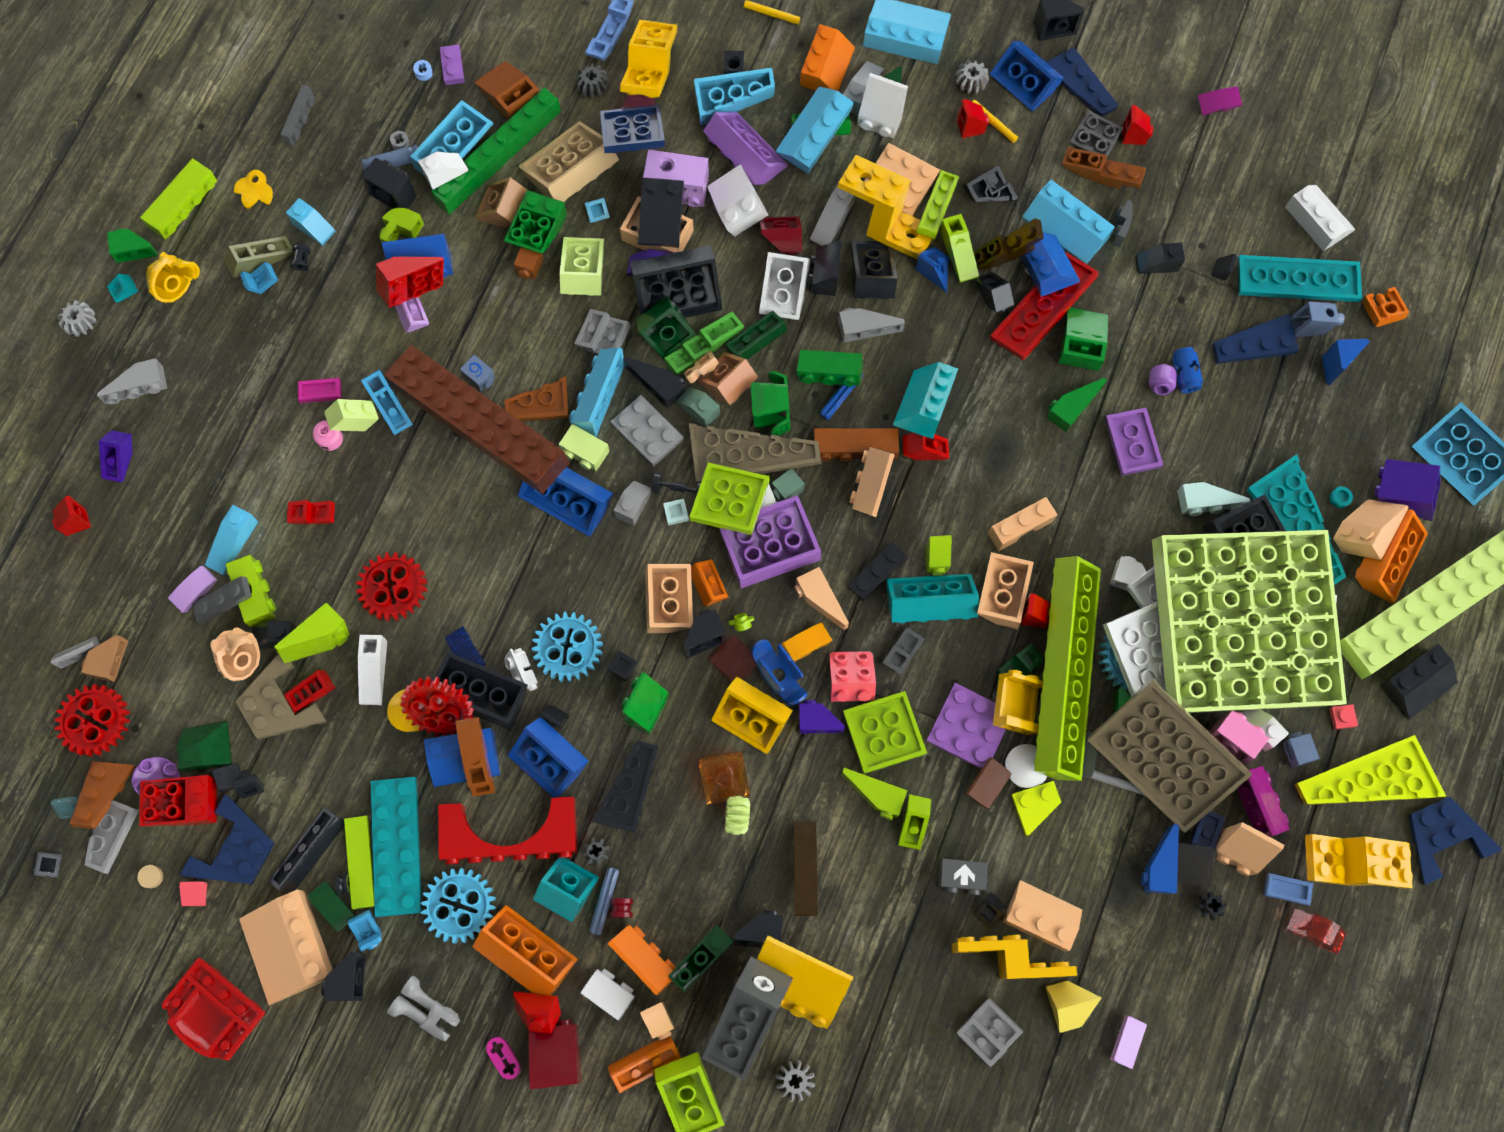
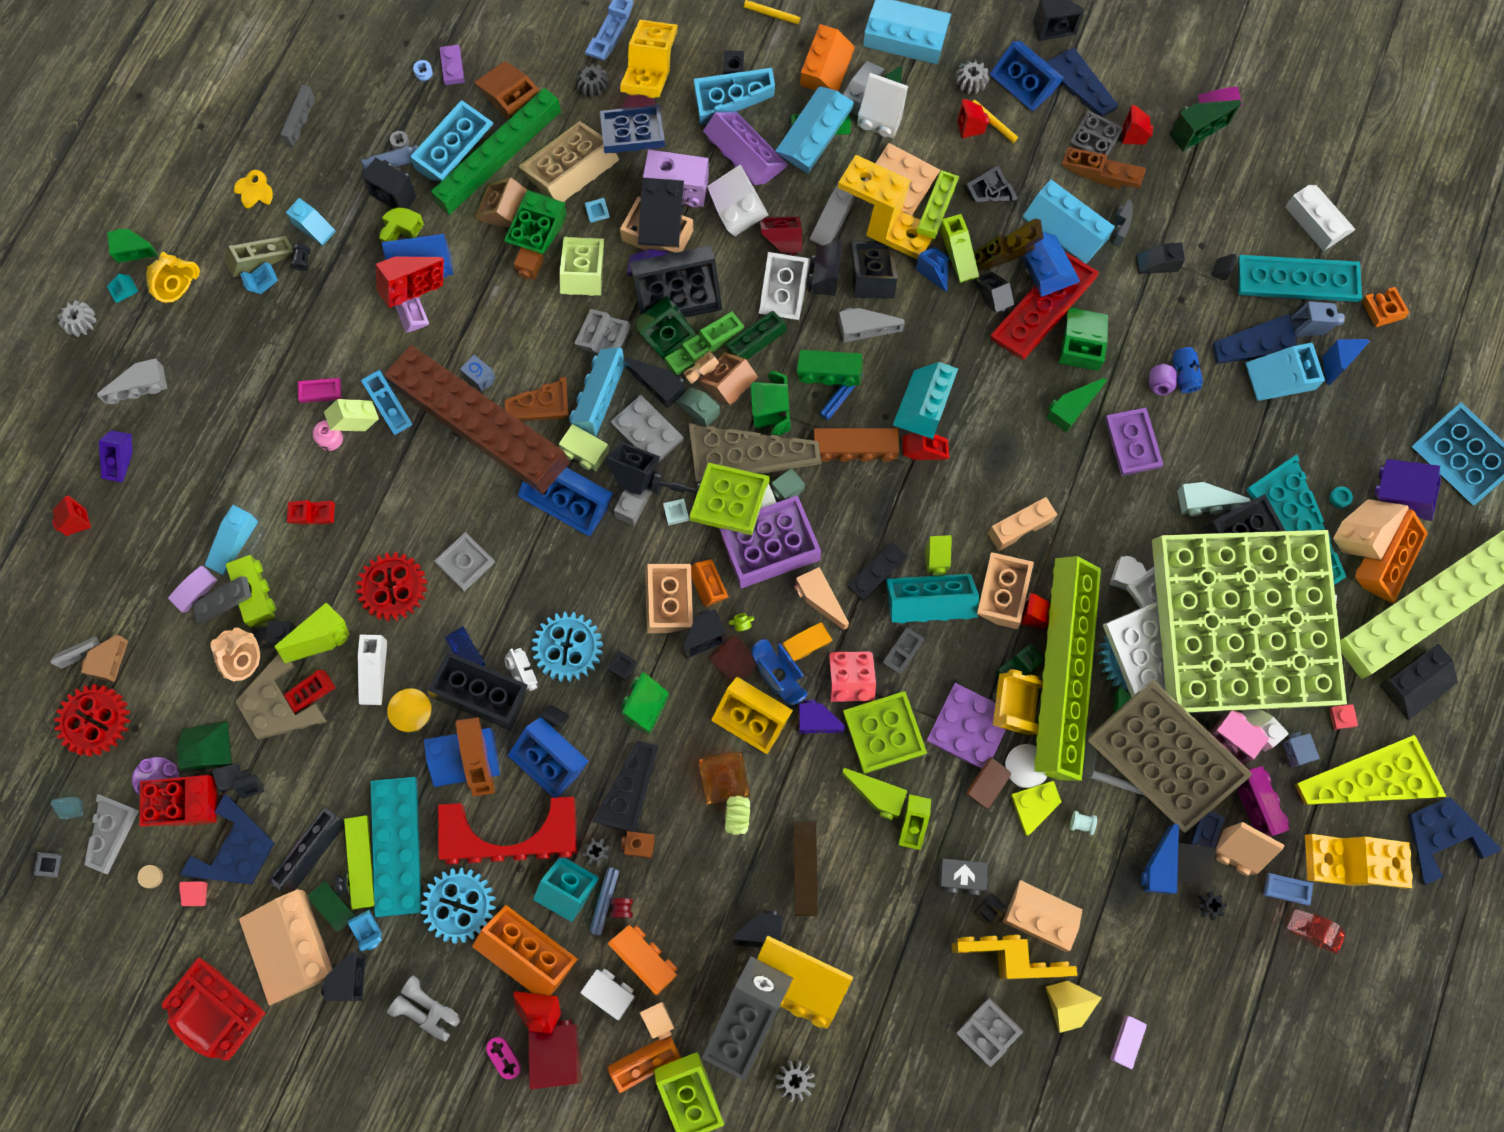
dark orange wing [70,761,136,829] -> none
lime brick [140,158,217,240] -> none
red gear [400,676,474,737] -> none
white slope [418,152,468,189] -> none
dark green slope [668,925,733,993] -> none
light nougat slope [849,447,895,517] -> none
none -> light grey tile [434,532,495,592]
none -> black slope [606,442,660,495]
none -> dark orange brick [621,831,655,859]
none -> light aqua bush [1070,810,1097,835]
none -> dark green slope [1169,100,1242,152]
none -> medium azure slope [1245,343,1325,401]

